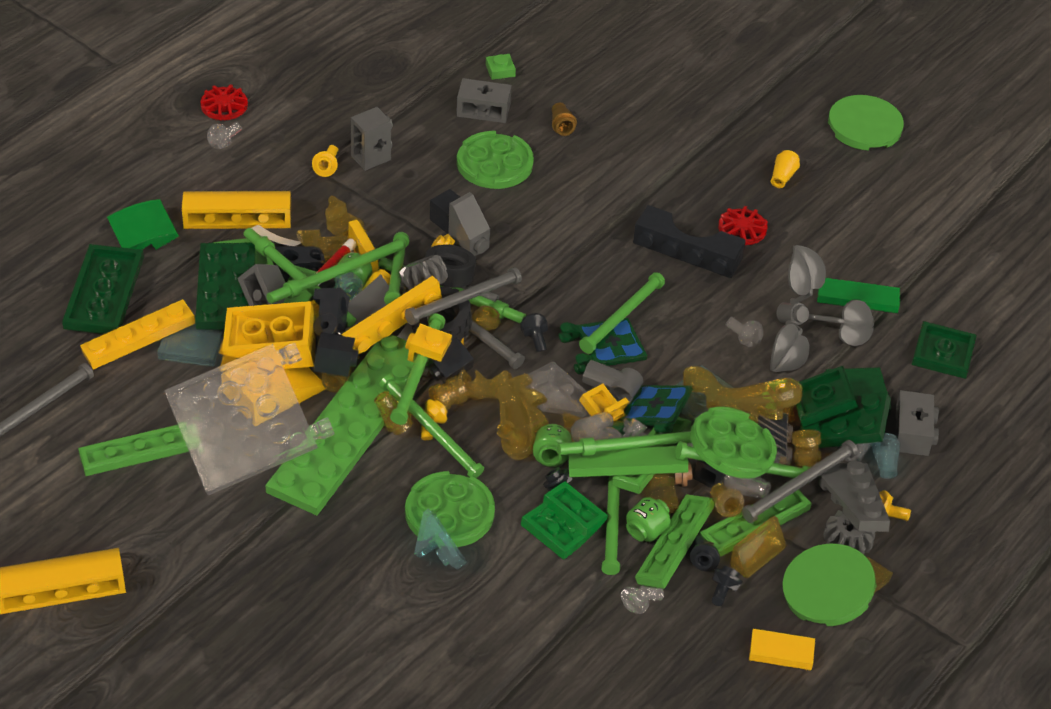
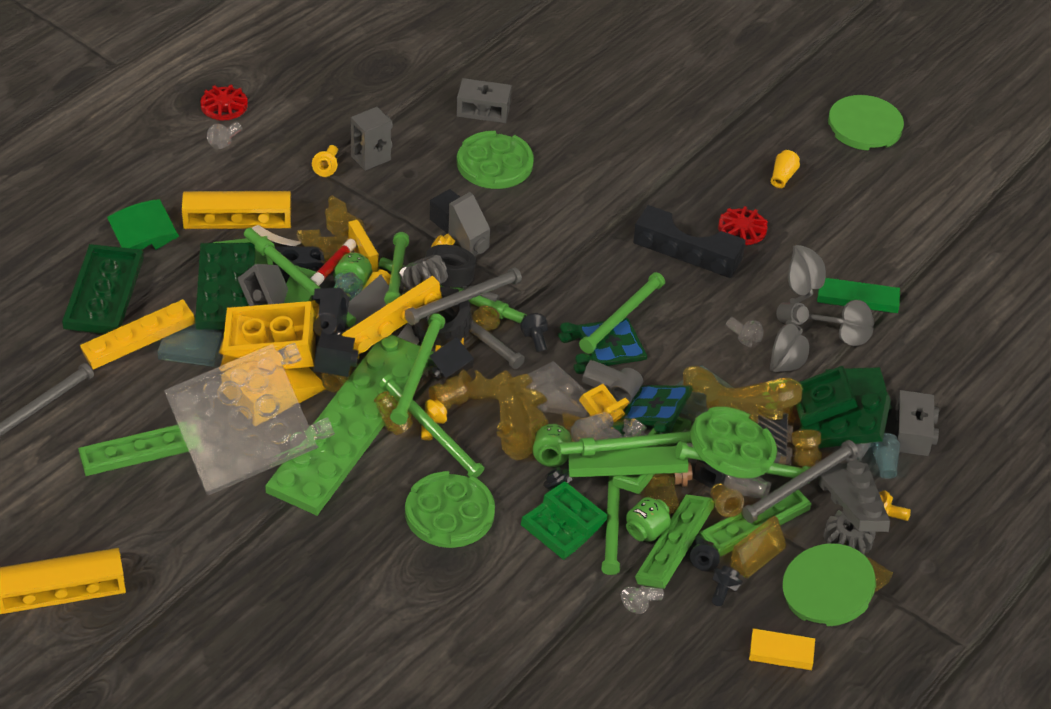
bright green bar [266,239,404,304] -> none
yellow bracket [405,323,452,362] -> none
clear light blue slope [414,508,467,569] -> none
bright green plate [486,54,516,80] -> none
pearl gold cone [552,103,577,136] -> none
dark green tile [912,321,977,379] -> none

